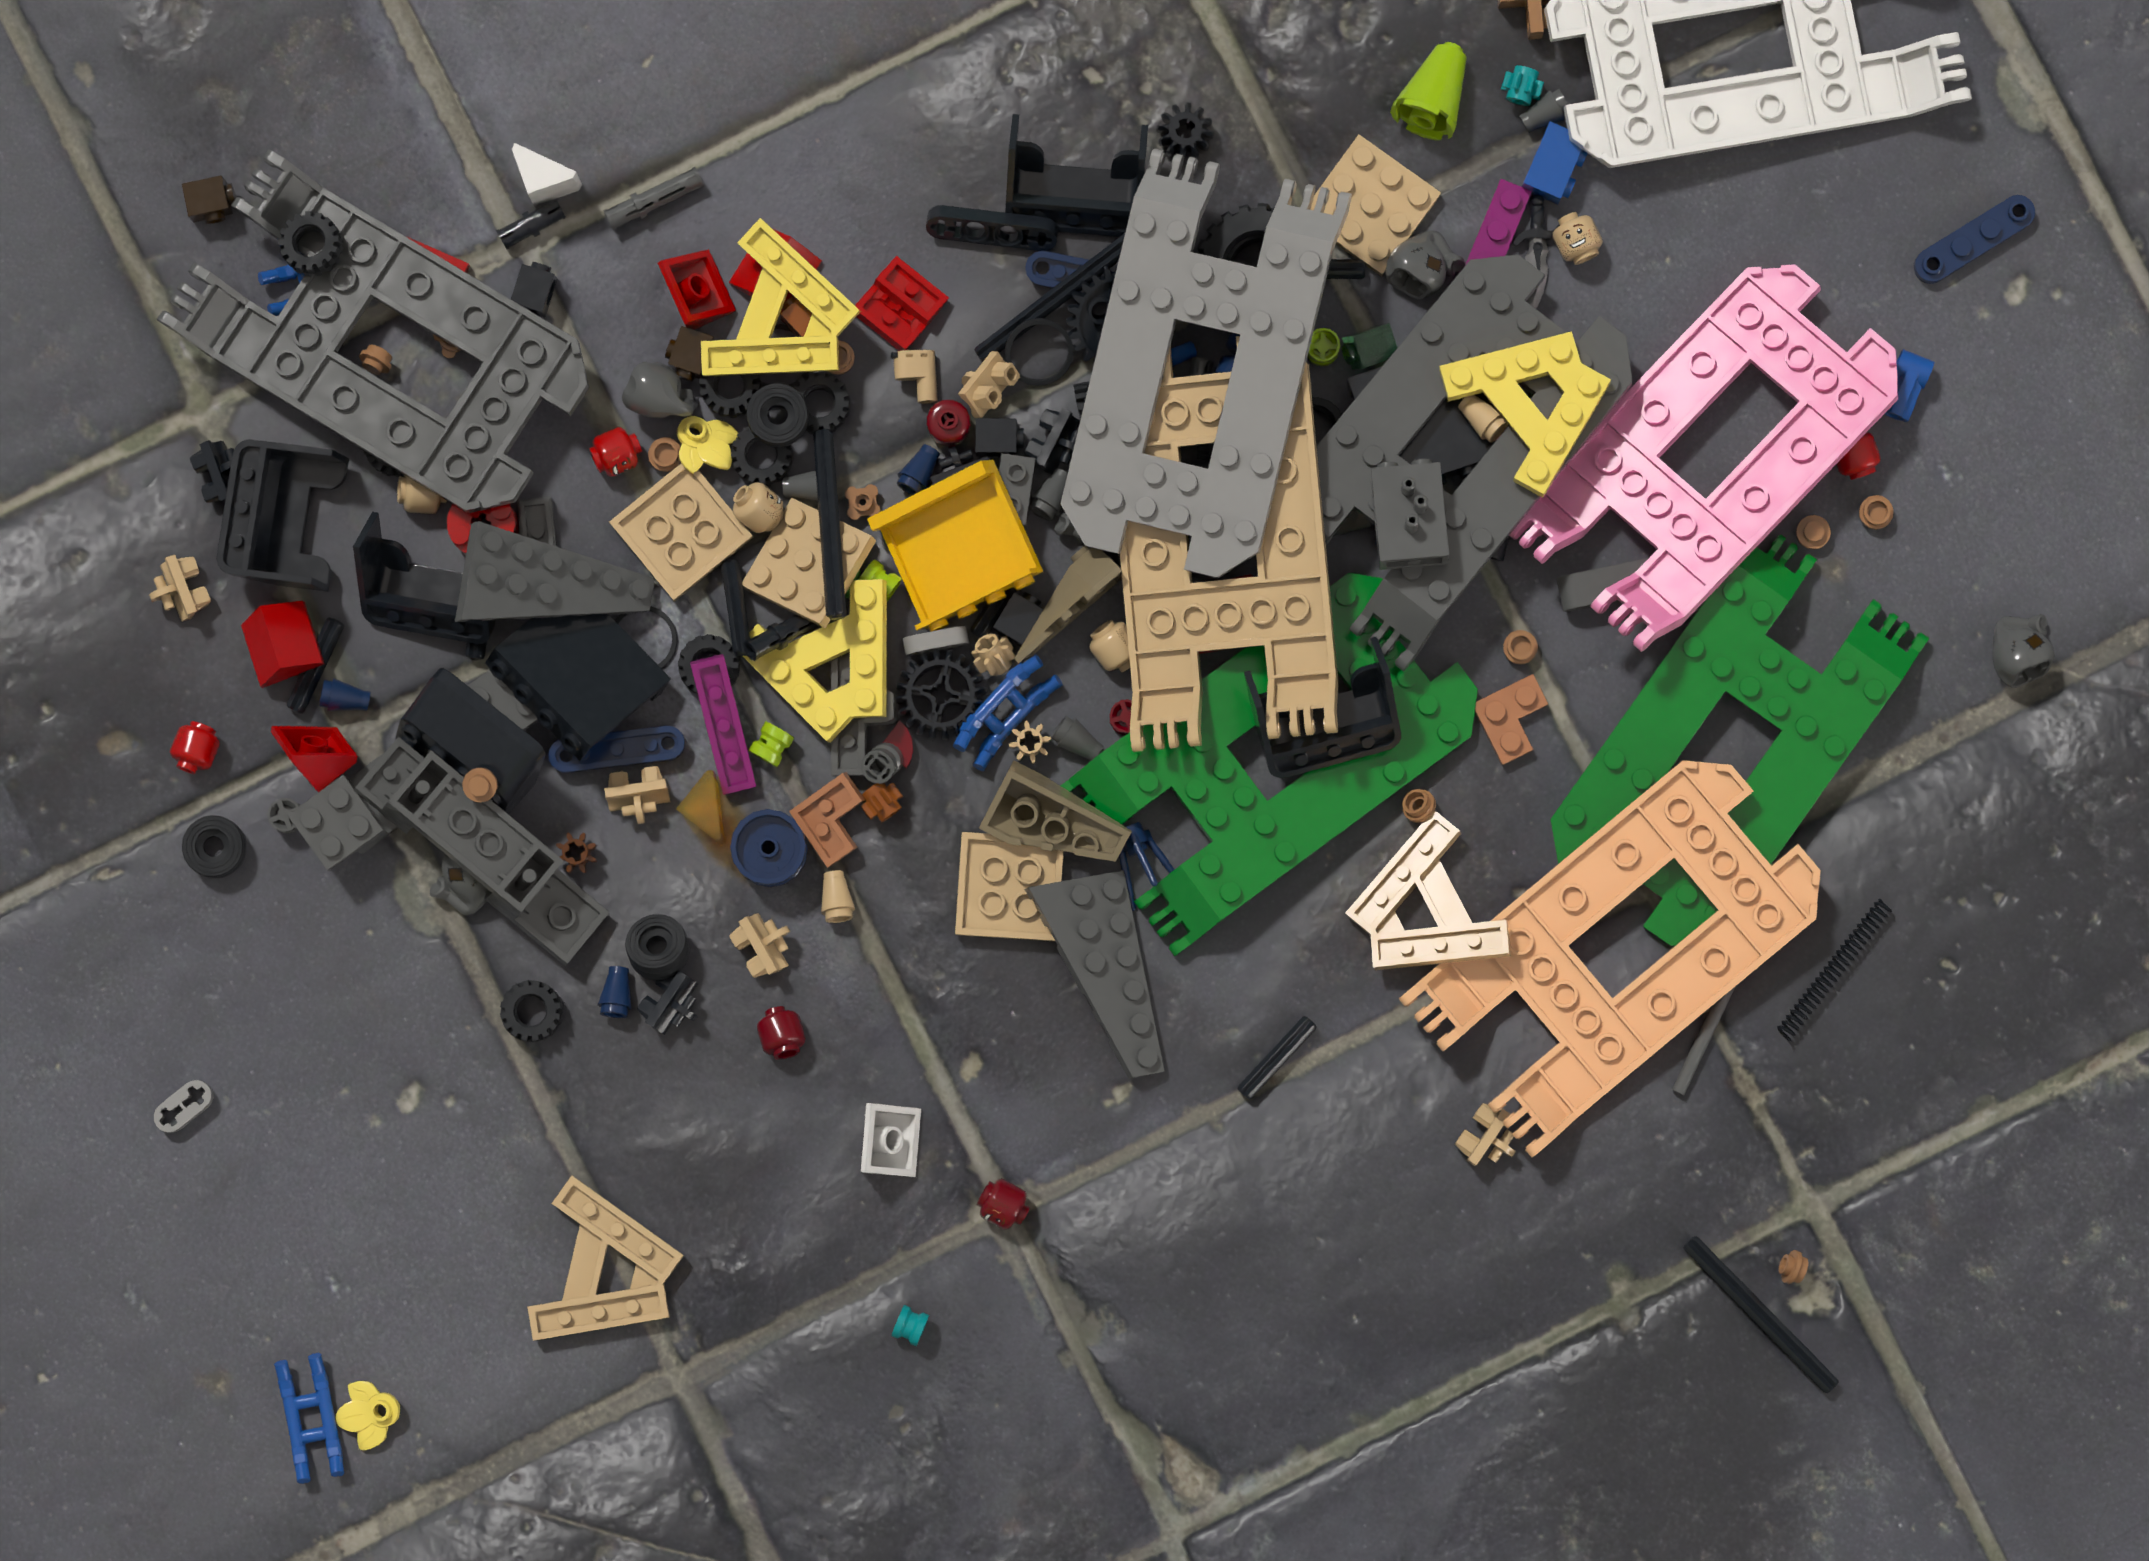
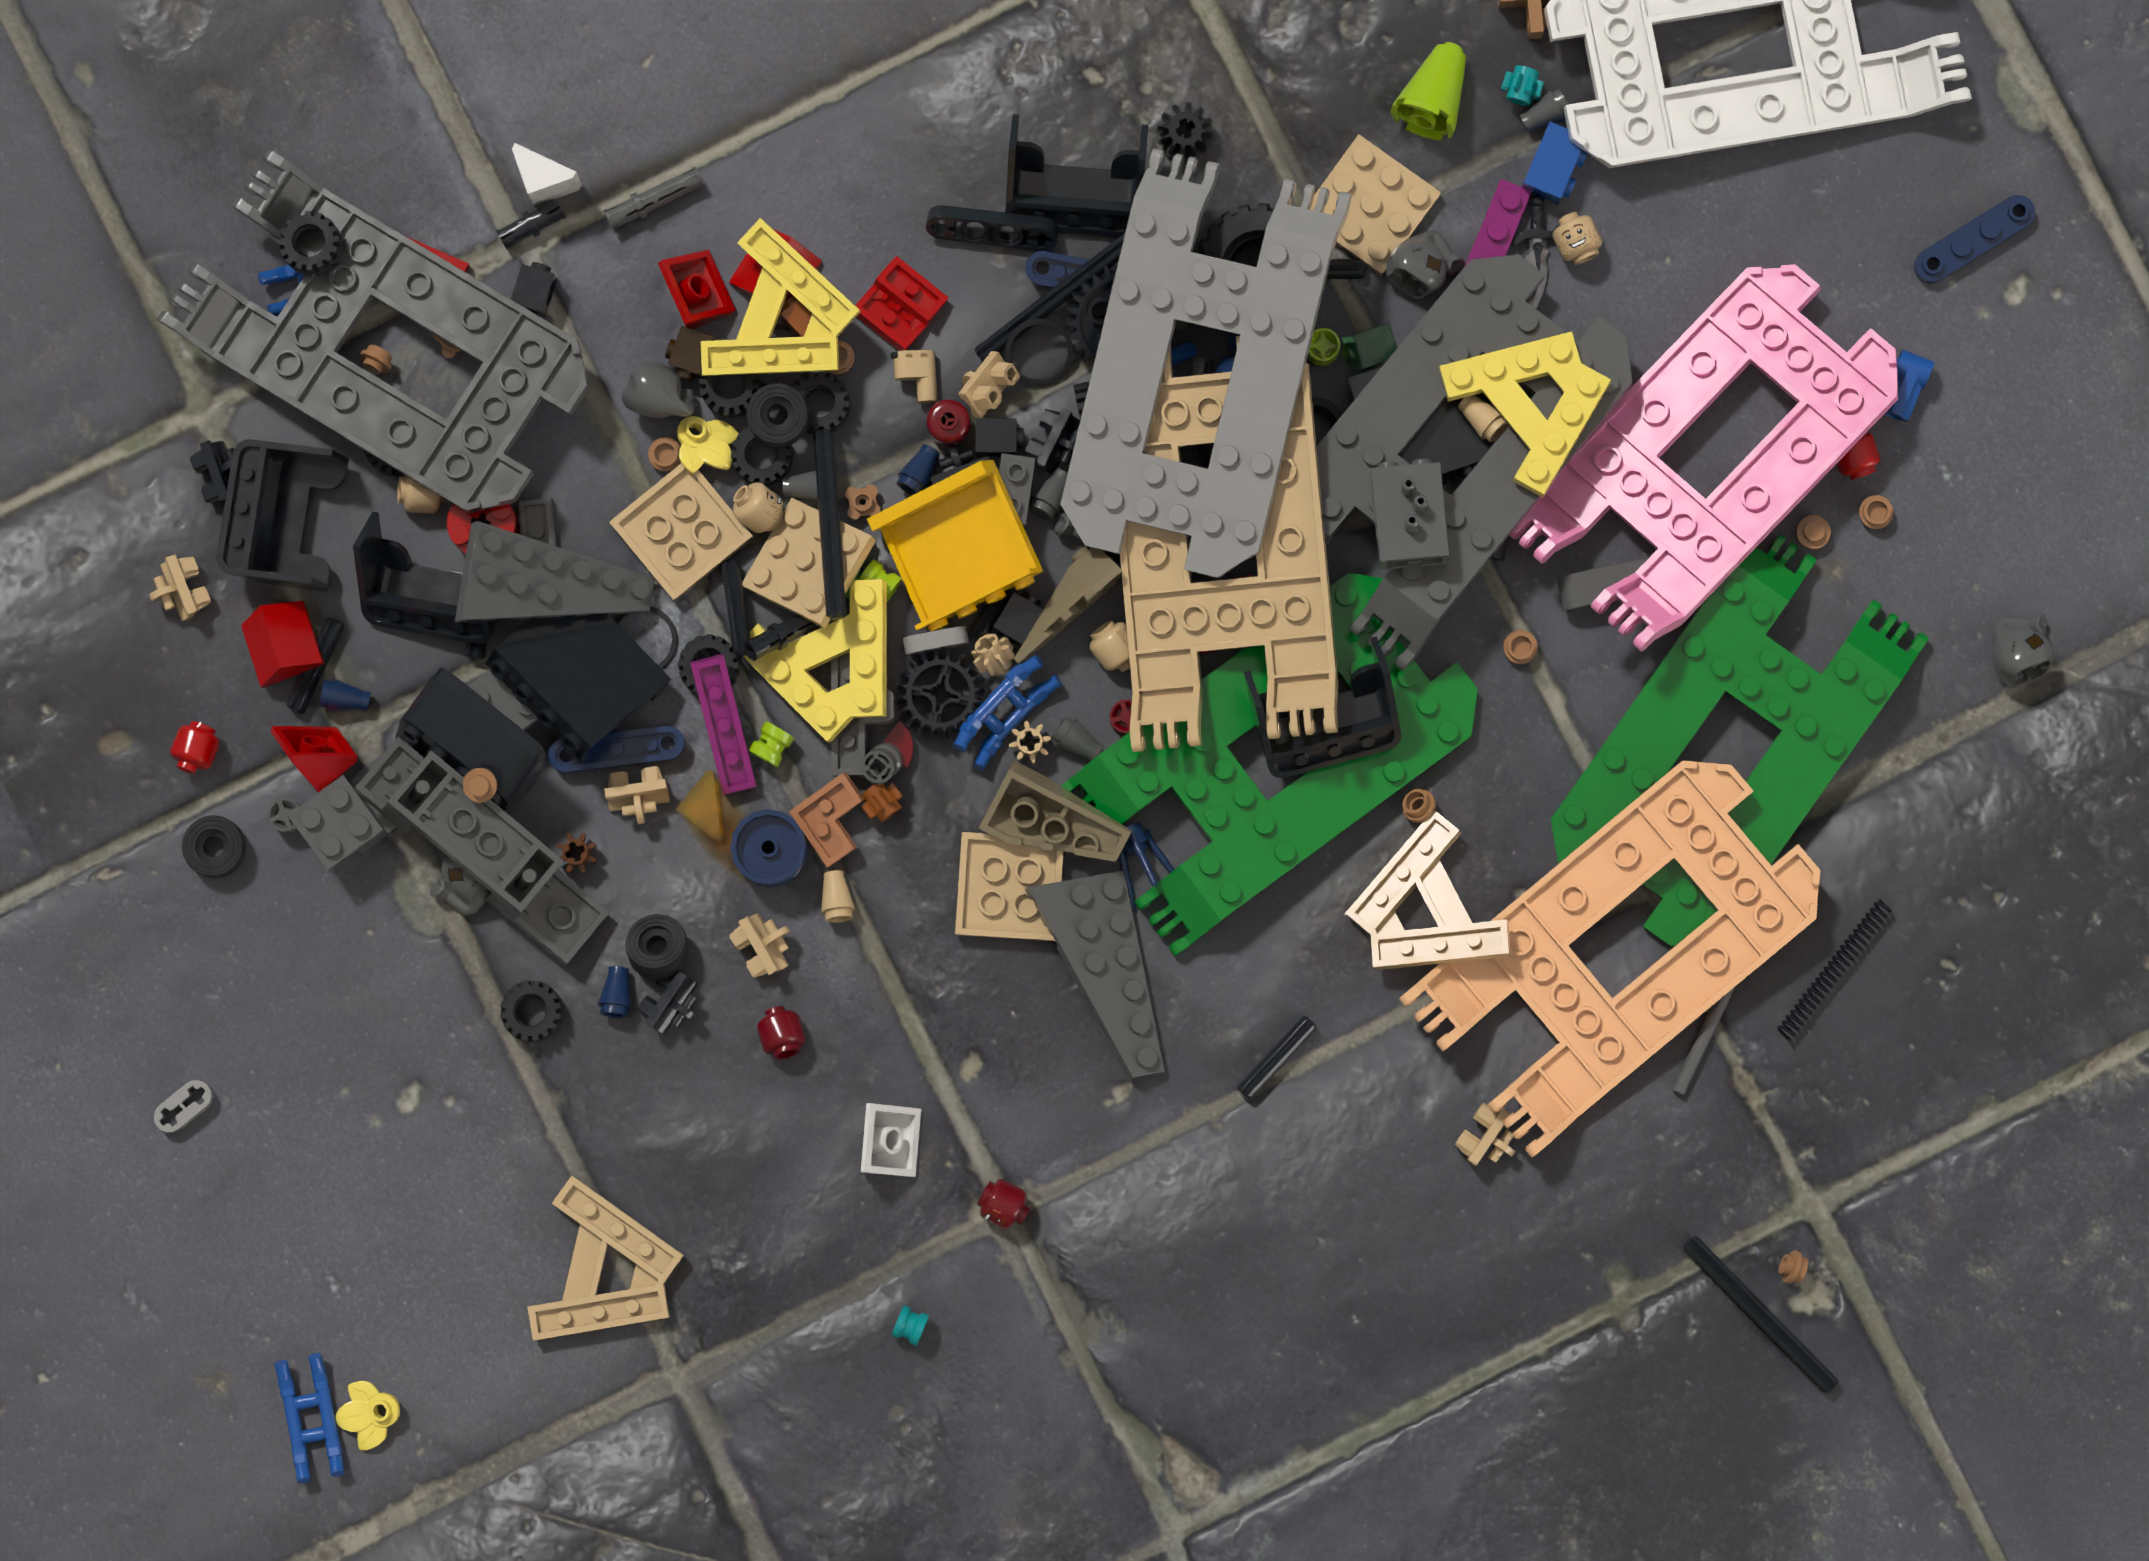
dark brown brick [182,175,236,224] -> none
red head [589,427,642,477] -> none
nougat plate [1475,674,1548,766] -> none

